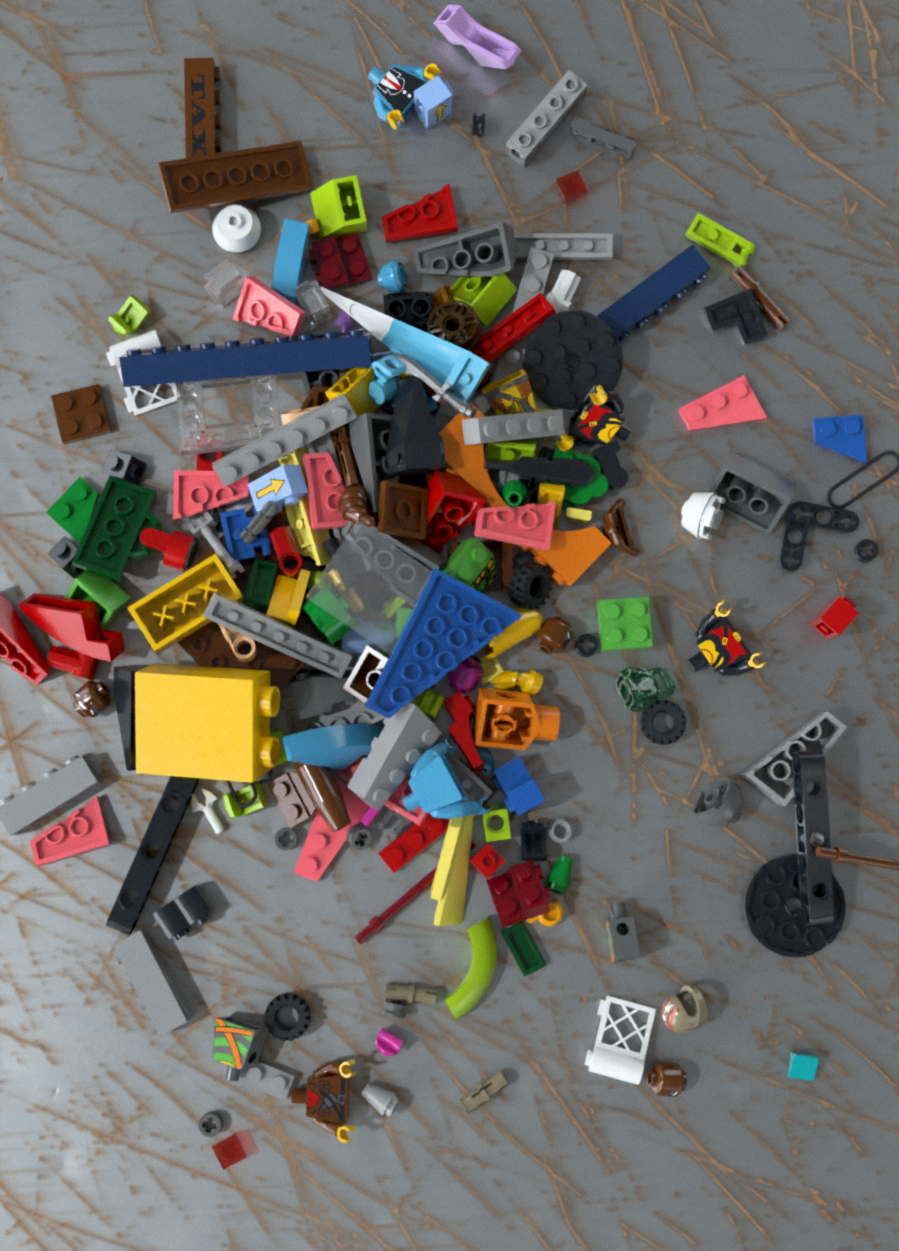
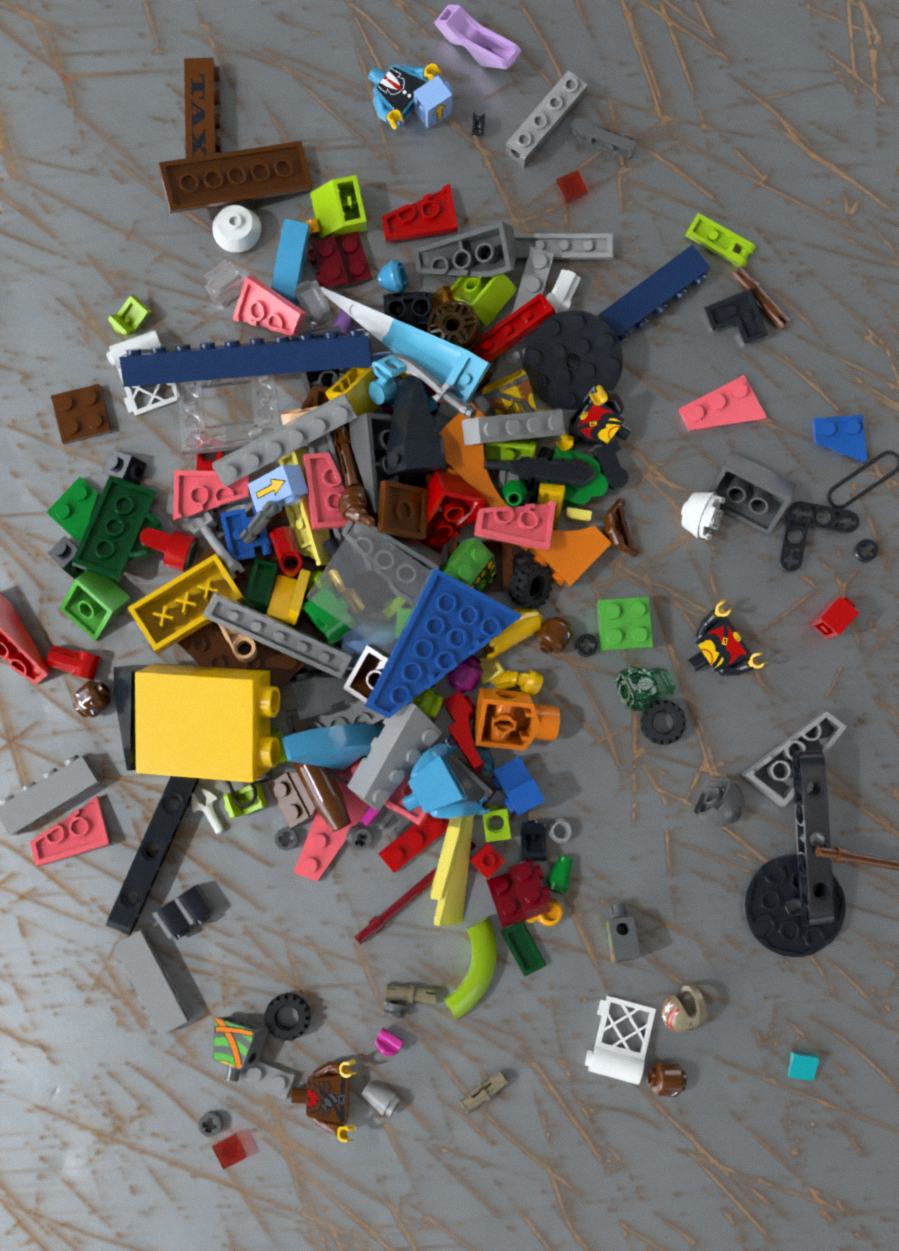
red slope [19,593,125,662] -> none

